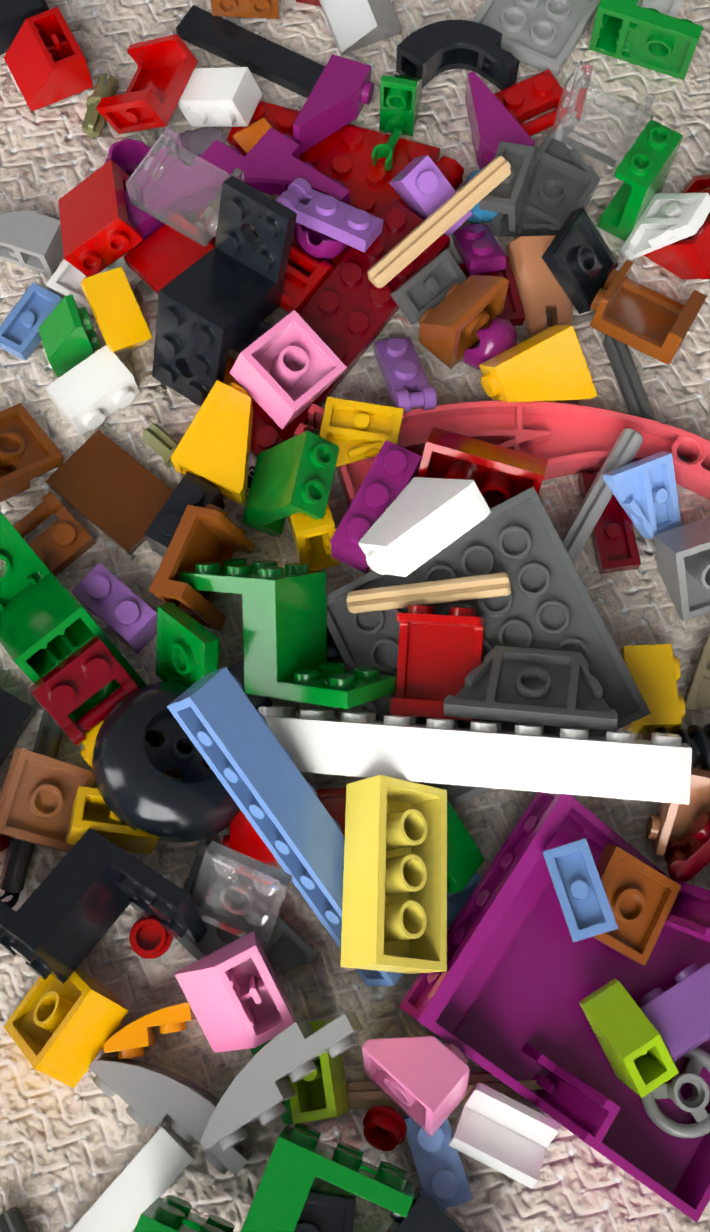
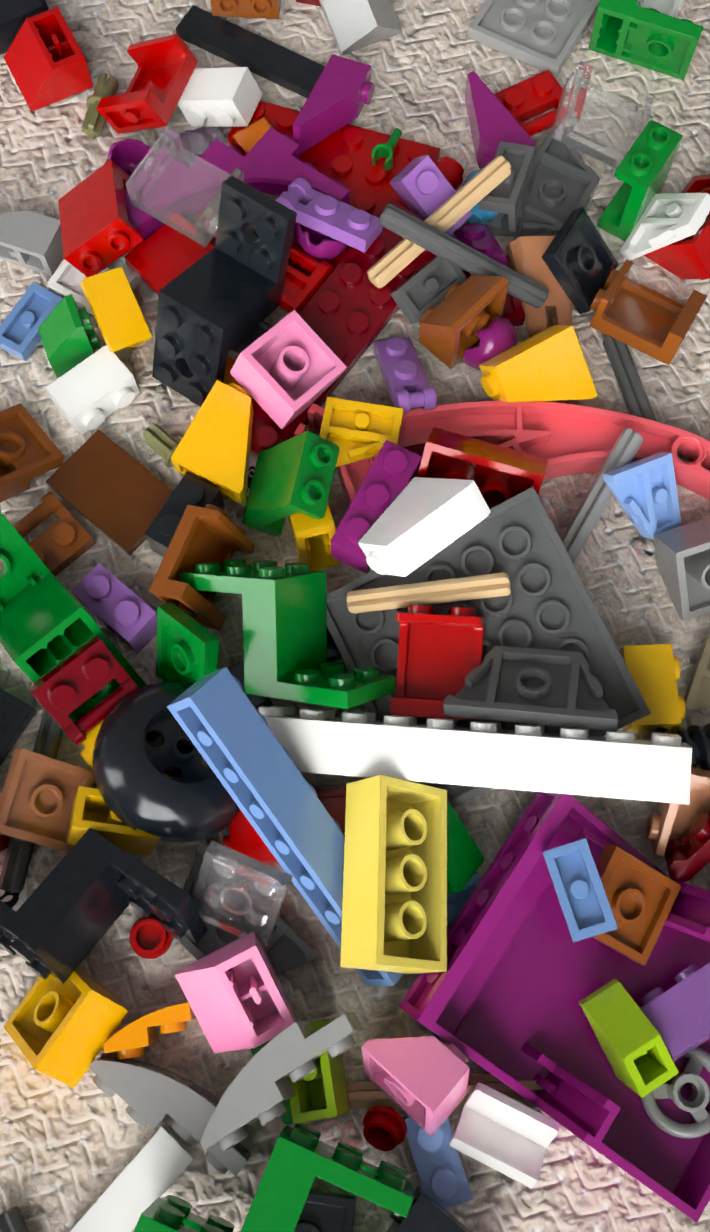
green slope [379,73,422,136] -> none
black arch [396,20,520,91] -> none
dark red plate [578,472,641,574] -> none
none -> dark grey axle [379,204,548,309]

